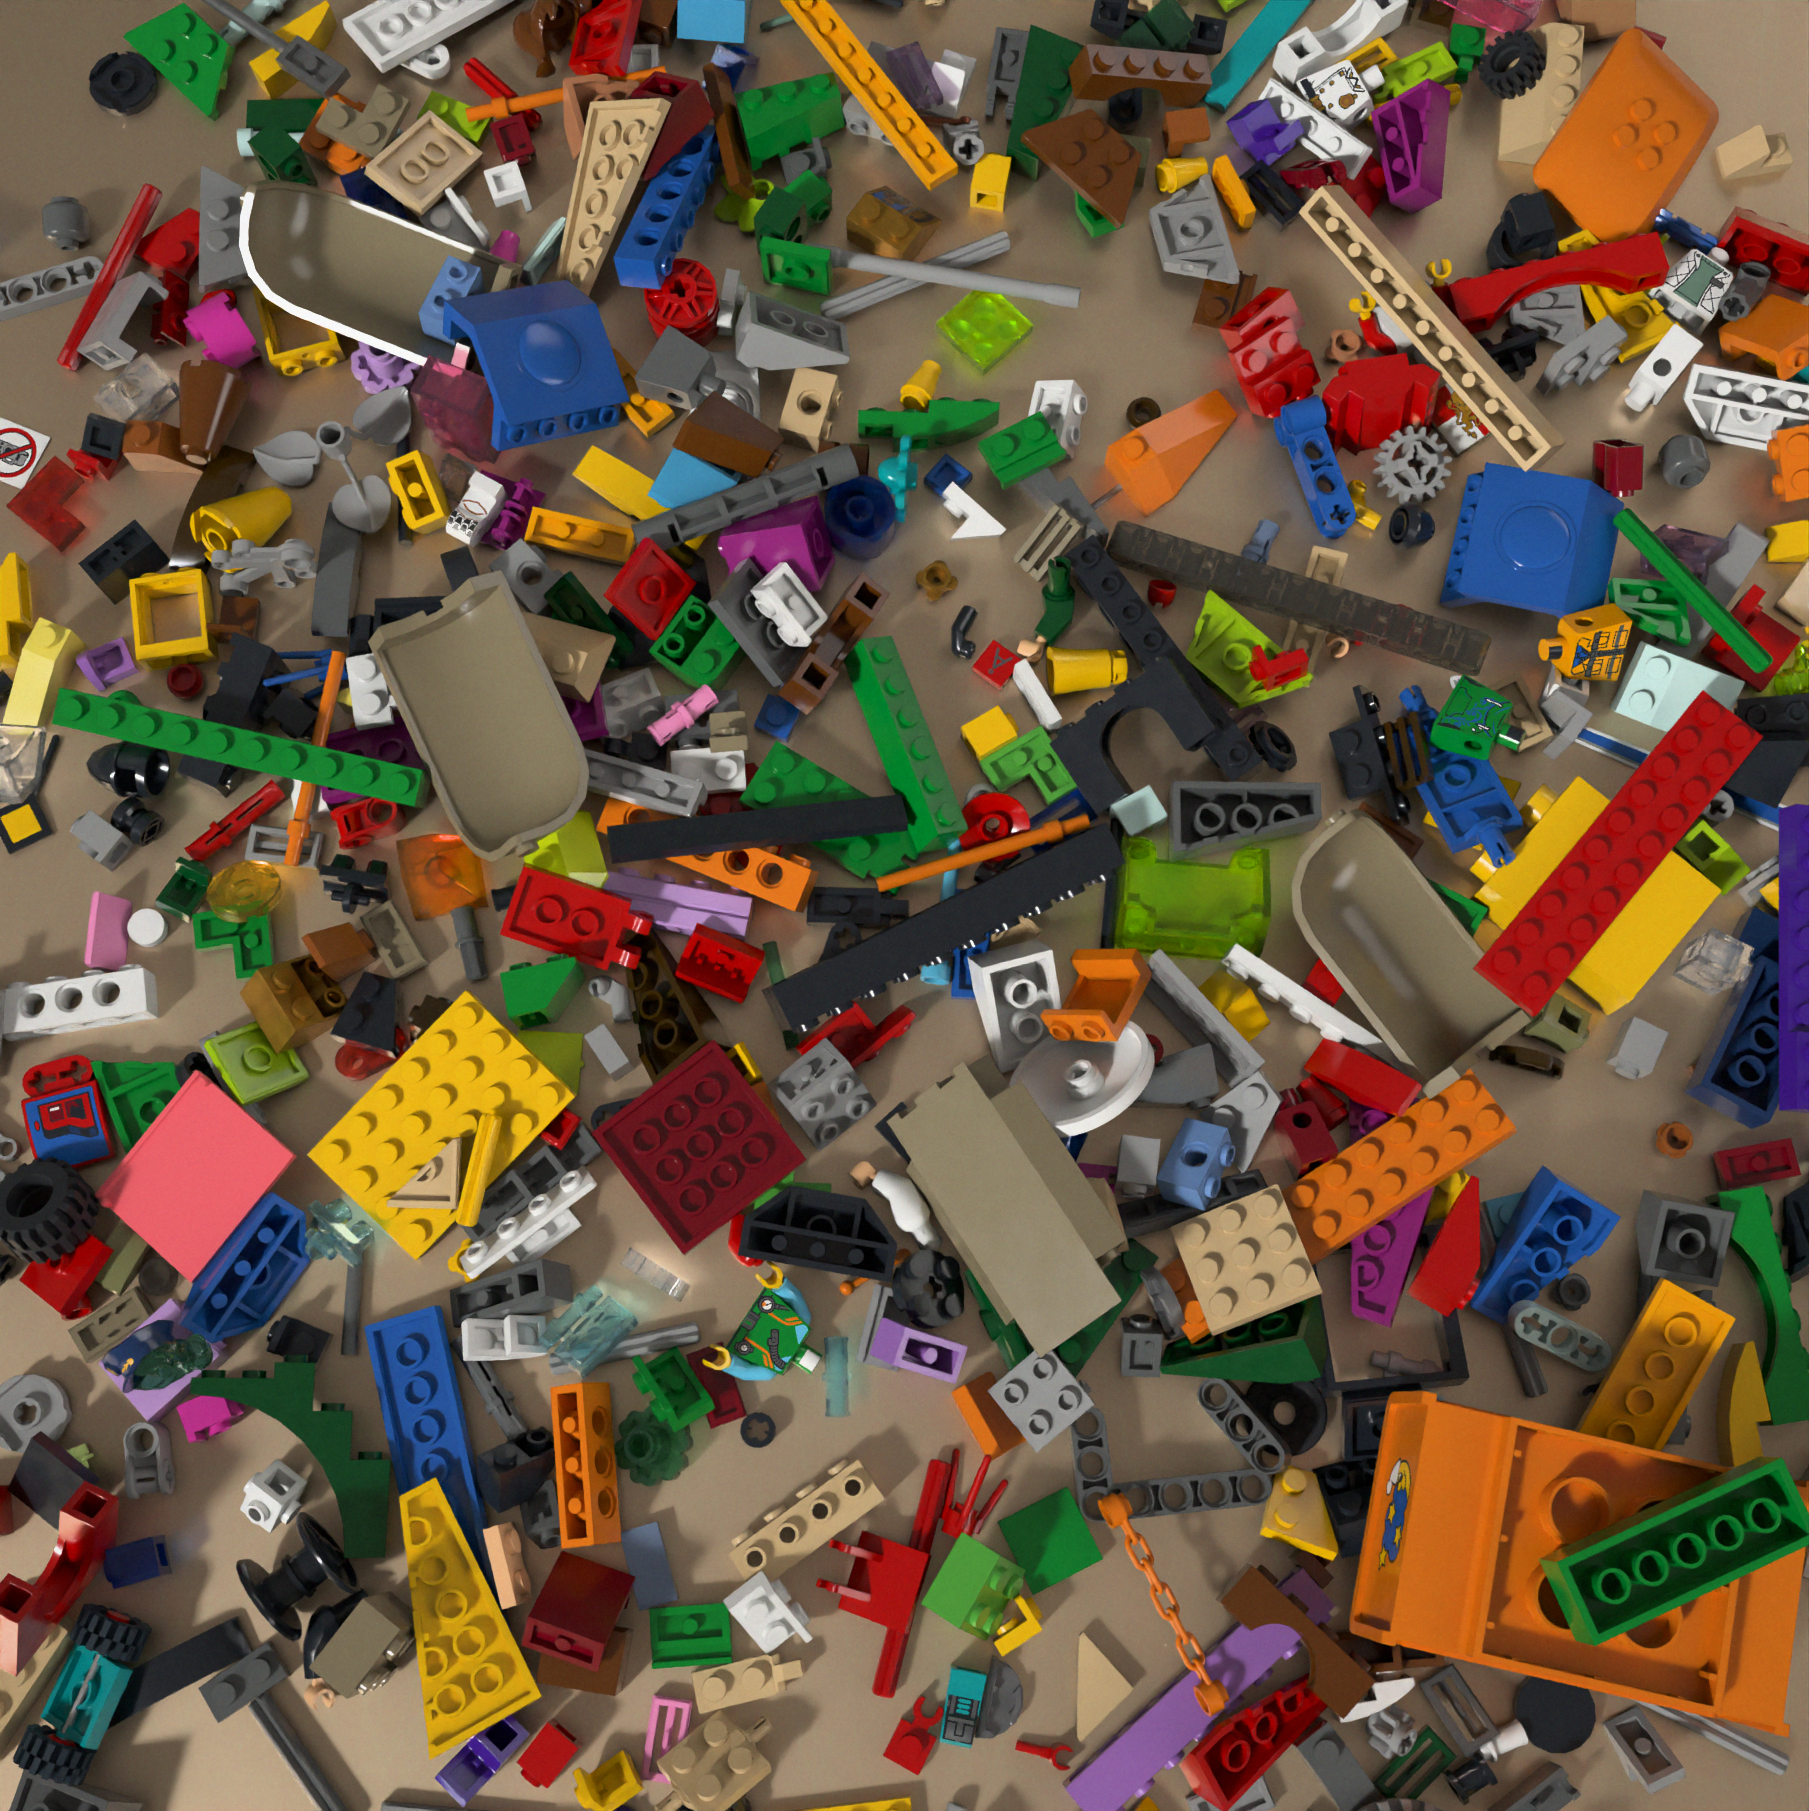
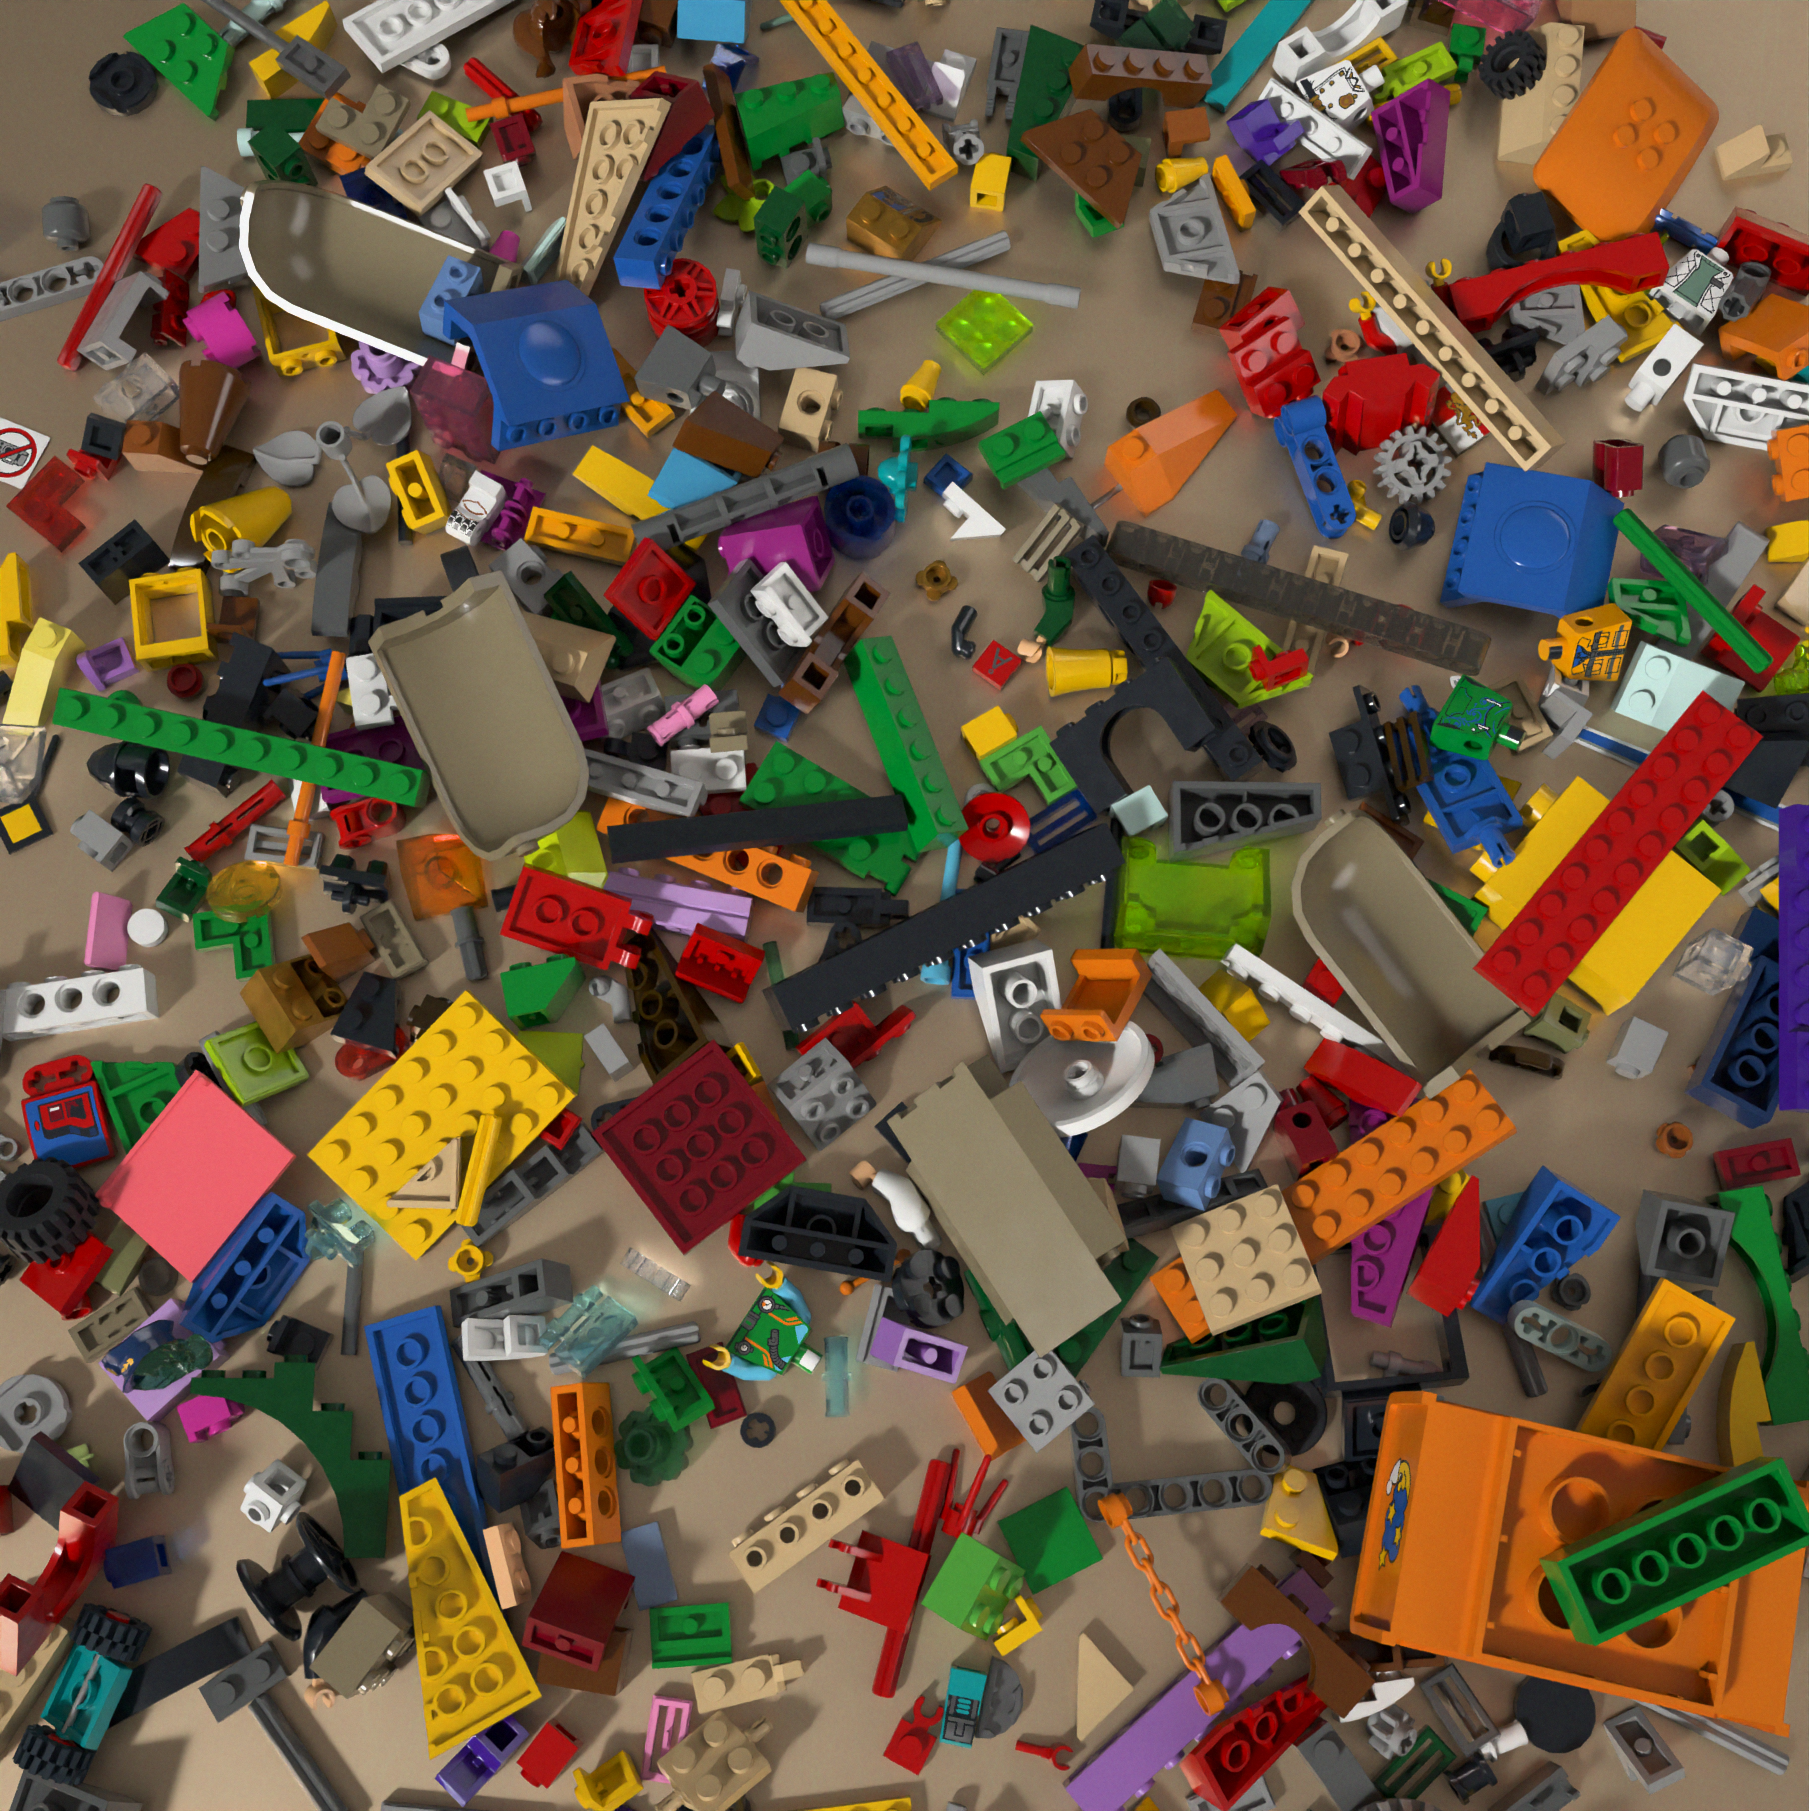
white bracket [460,1166,597,1279] -> none
white bracket [723,1570,813,1654] -> none
green tile [760,236,833,296] -> none
orange bar [876,814,1090,892] -> none
copper hinge [919,116,971,126] -> none
white tile [1013,658,1062,735] -> none
flat silver tile [1140,1265,1185,1340] -> none

